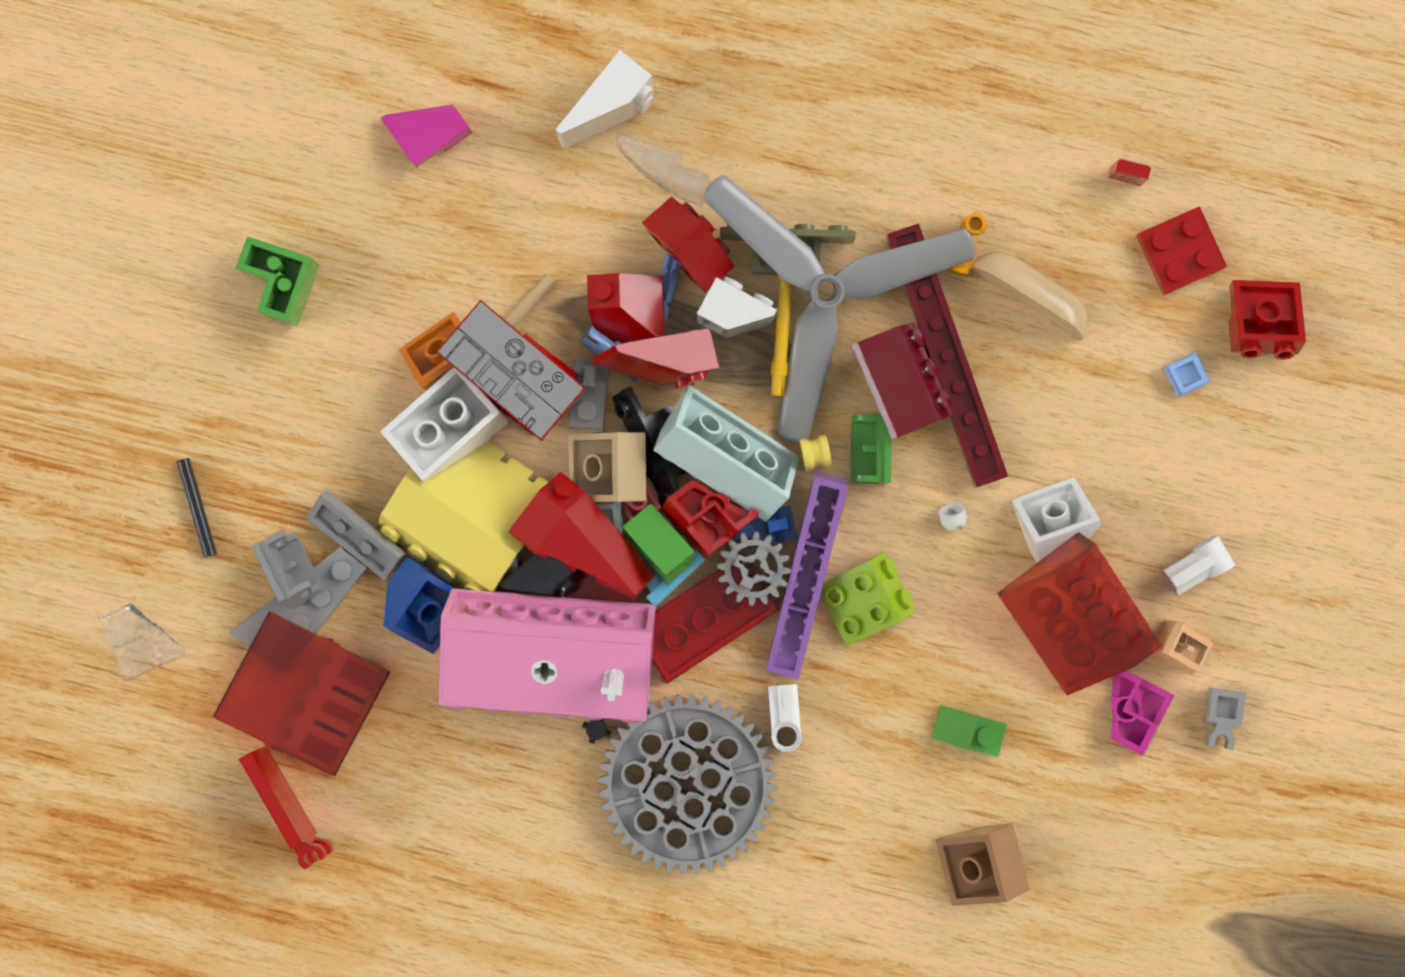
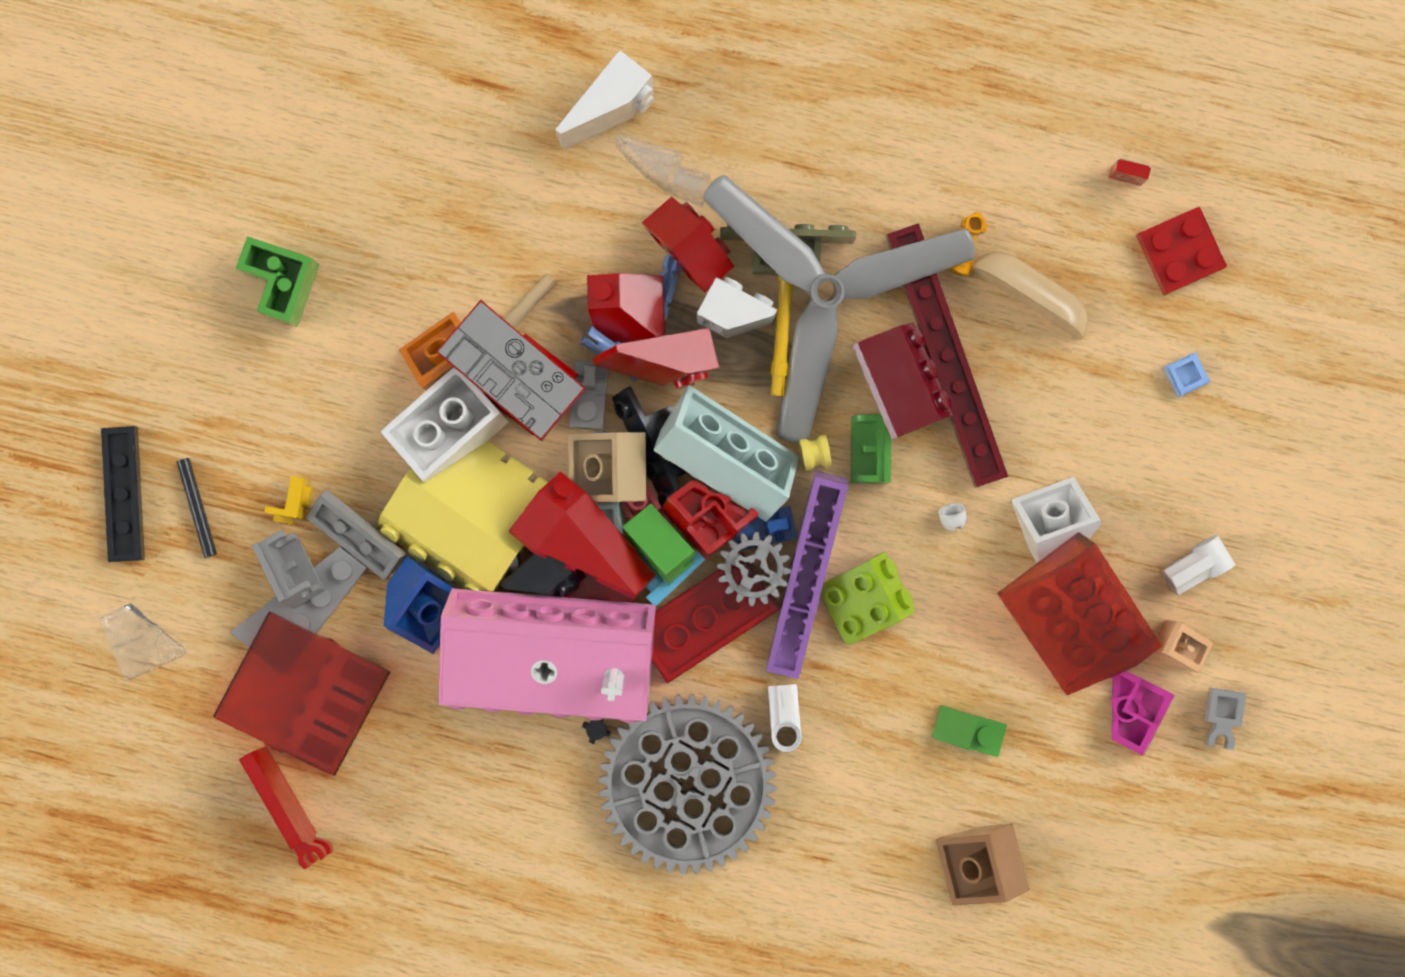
dark pink slope [381,104,472,168] -> none
red plate [1228,280,1306,360] -> none
none -> black tile [101,426,145,562]
none -> yellow bracket [264,476,314,524]

